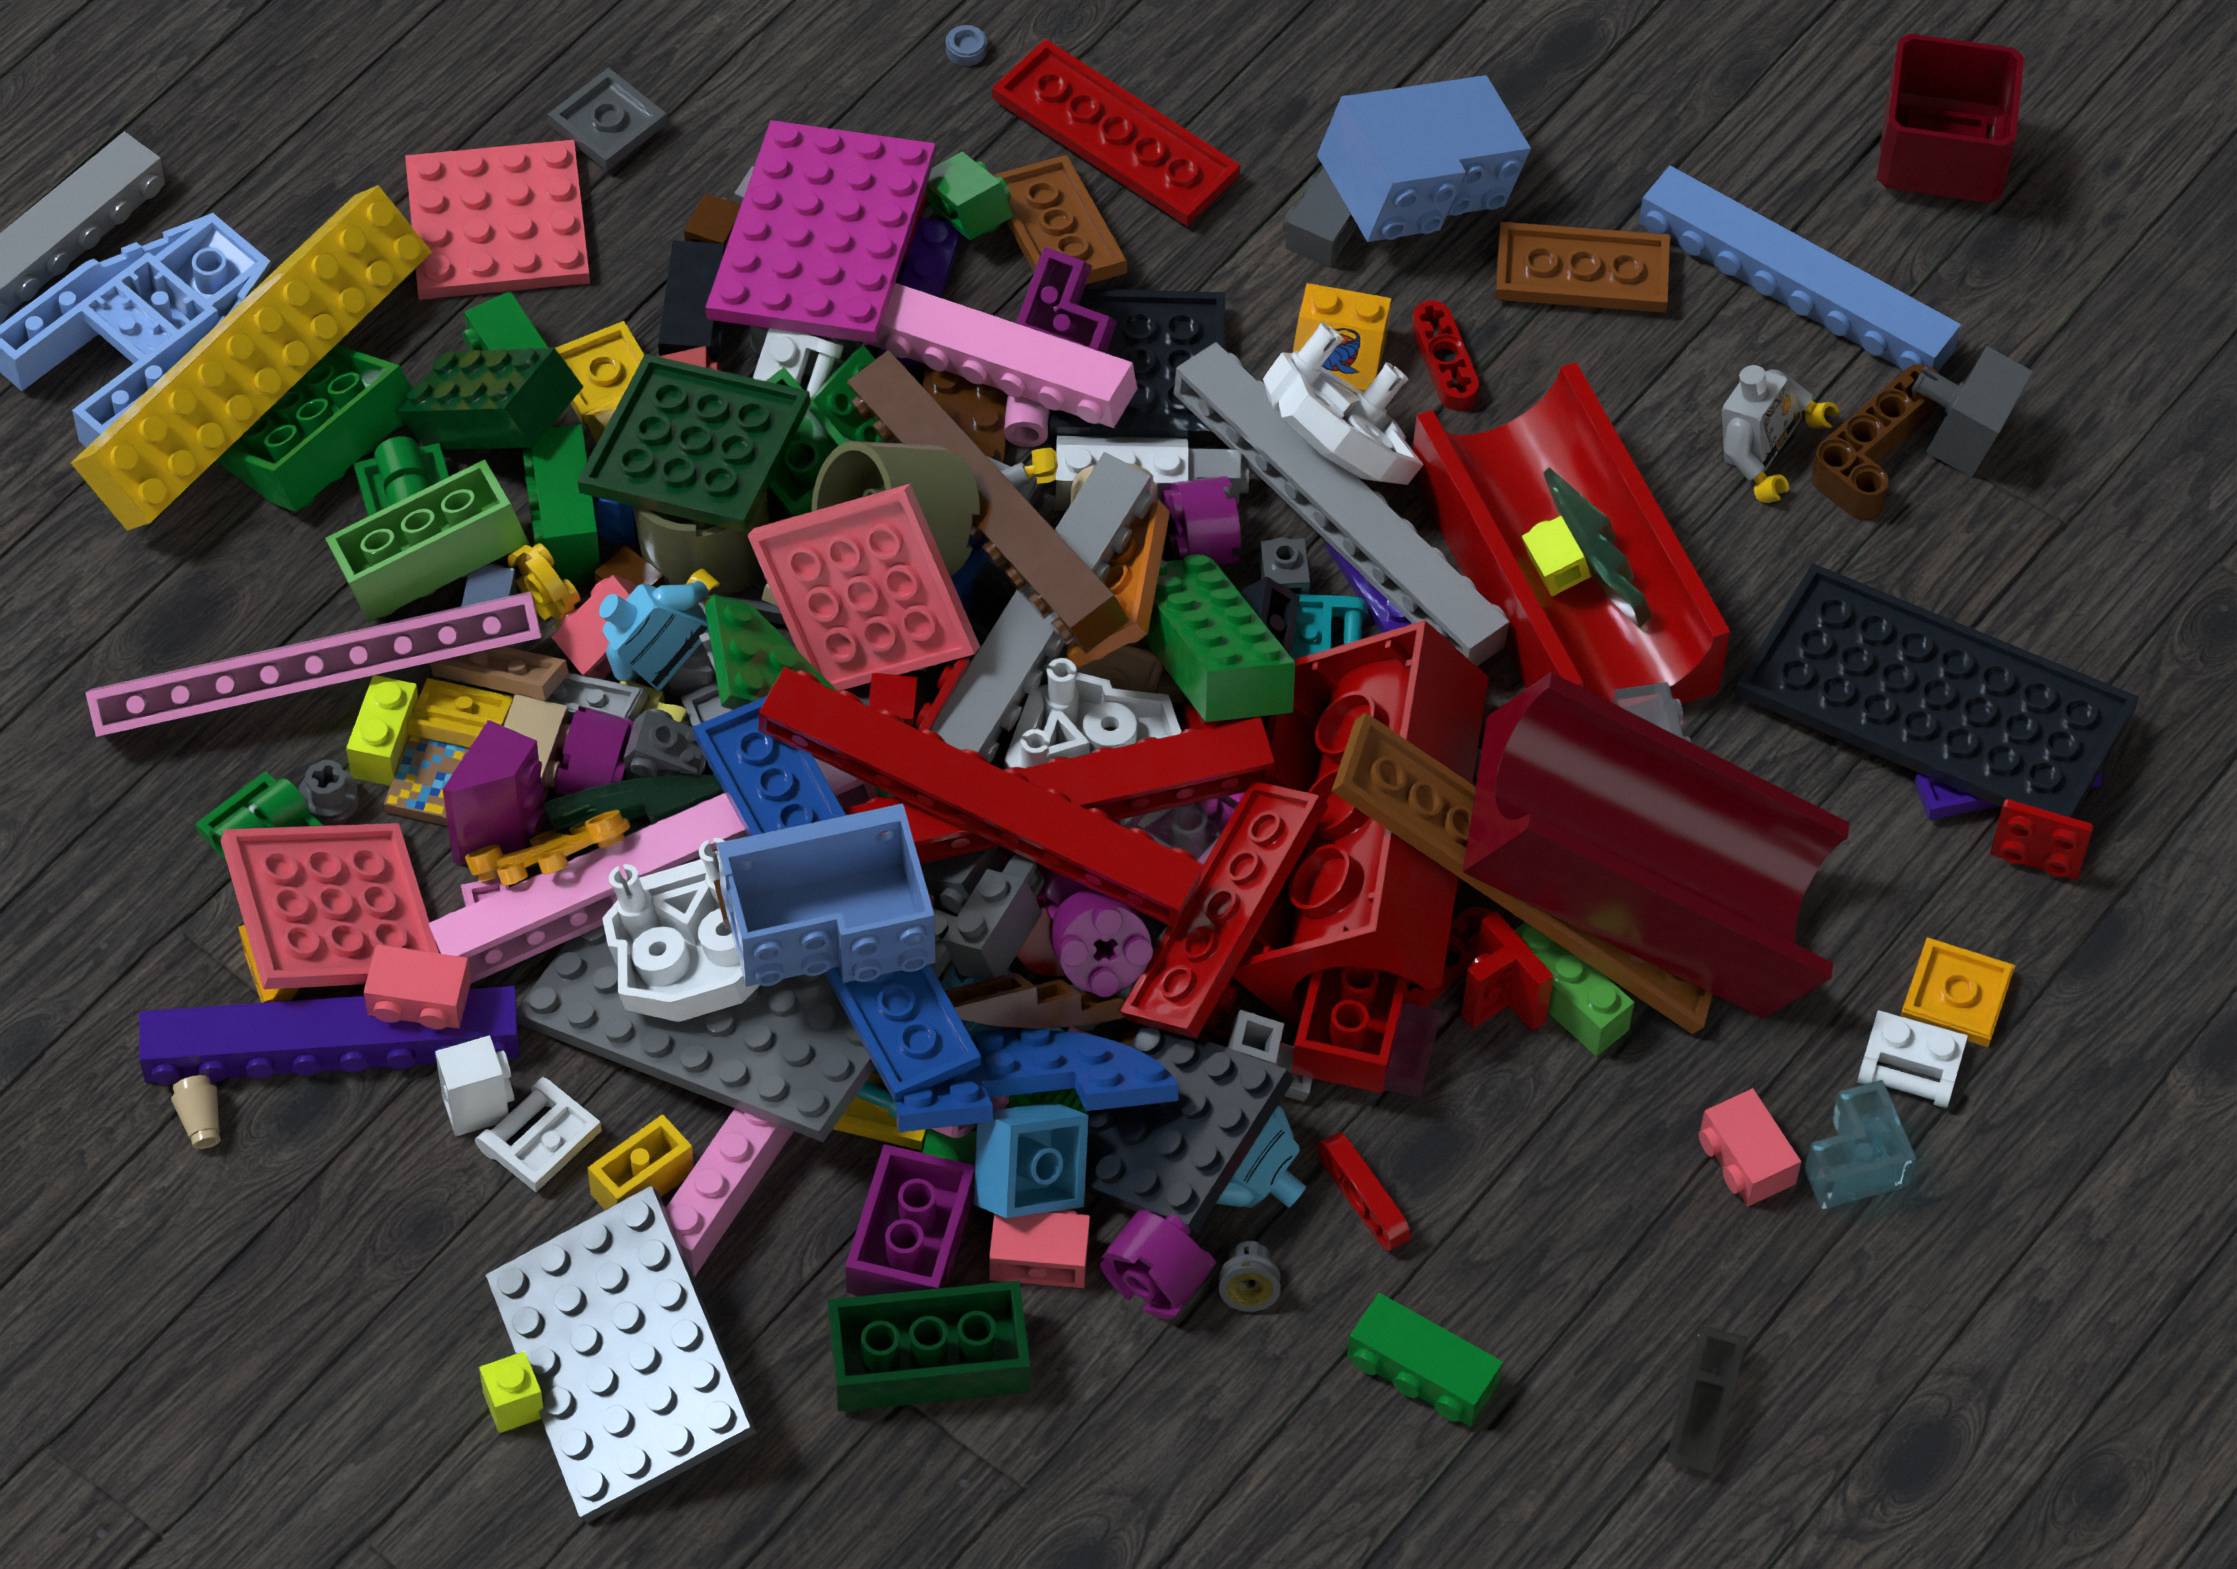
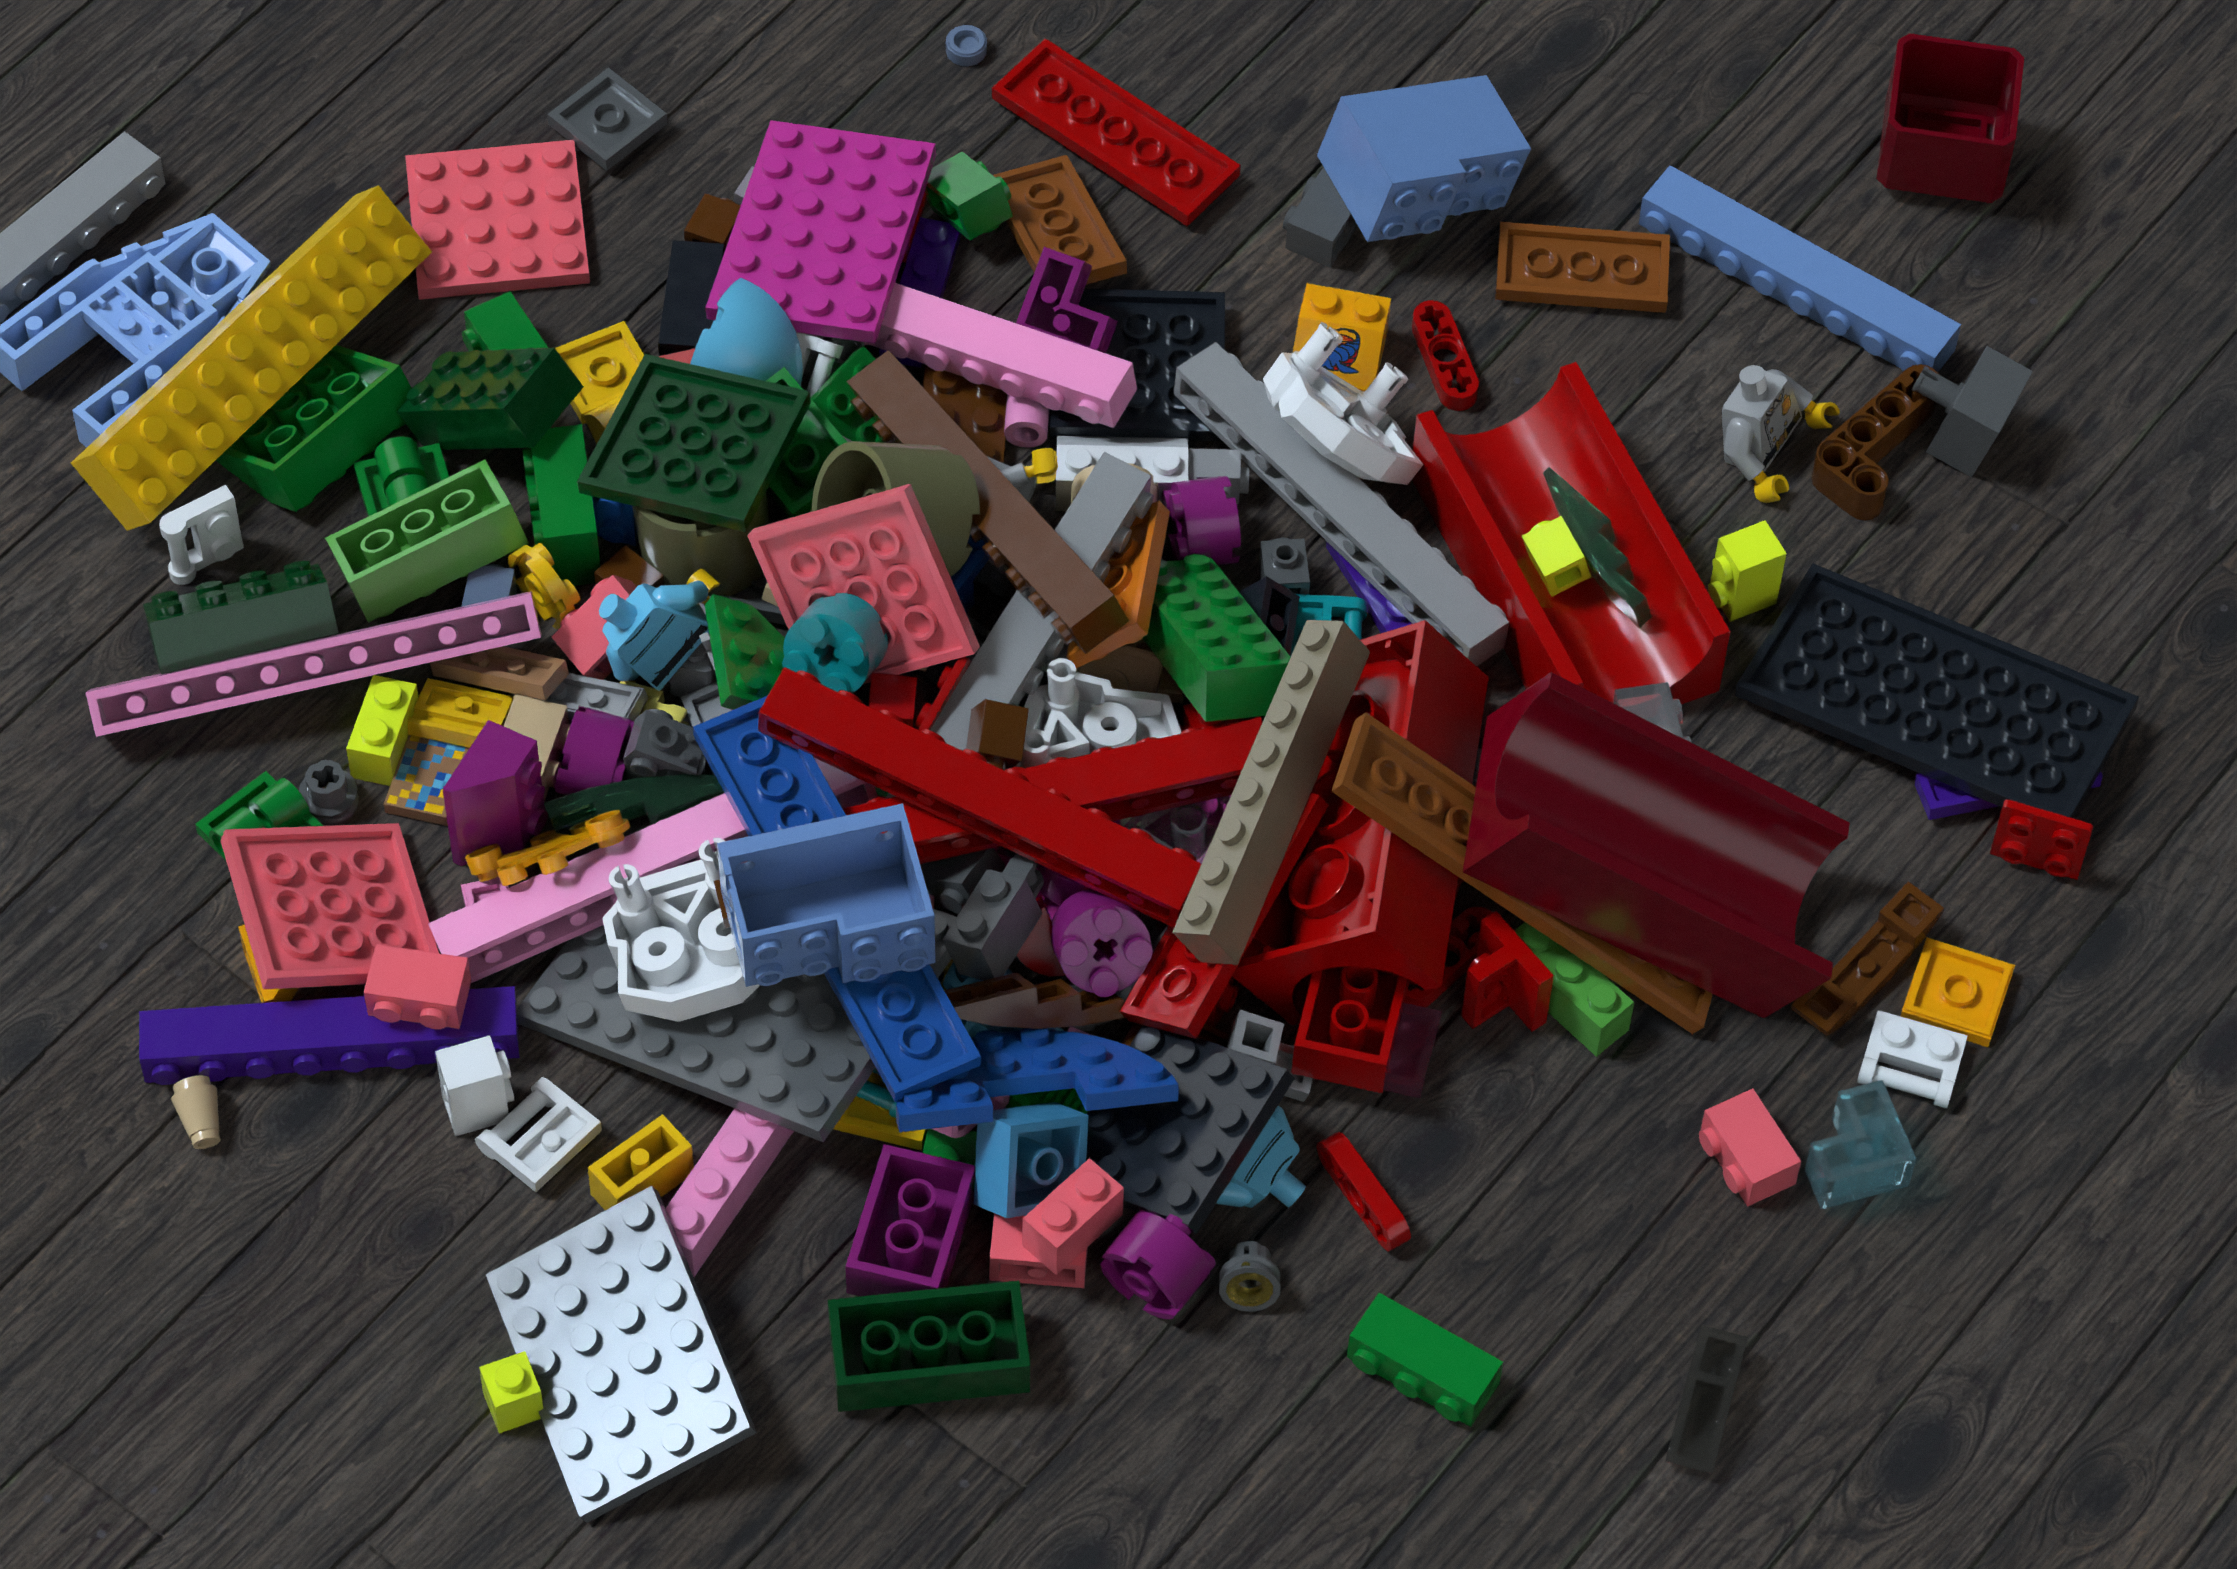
none -> dark green brick [143,561,339,674]
none -> white plate [159,485,244,585]
none -> medium azure brick [690,278,803,386]
none -> teal brick [782,593,888,693]
none -> reddish brown brick [966,699,1029,770]
none -> coral brick [1022,1158,1124,1275]
none -> dark tan brick [1172,620,1370,965]
none -> neon yellow brick [1708,520,1787,622]
none -> reddish brown slope [1791,881,1944,1036]

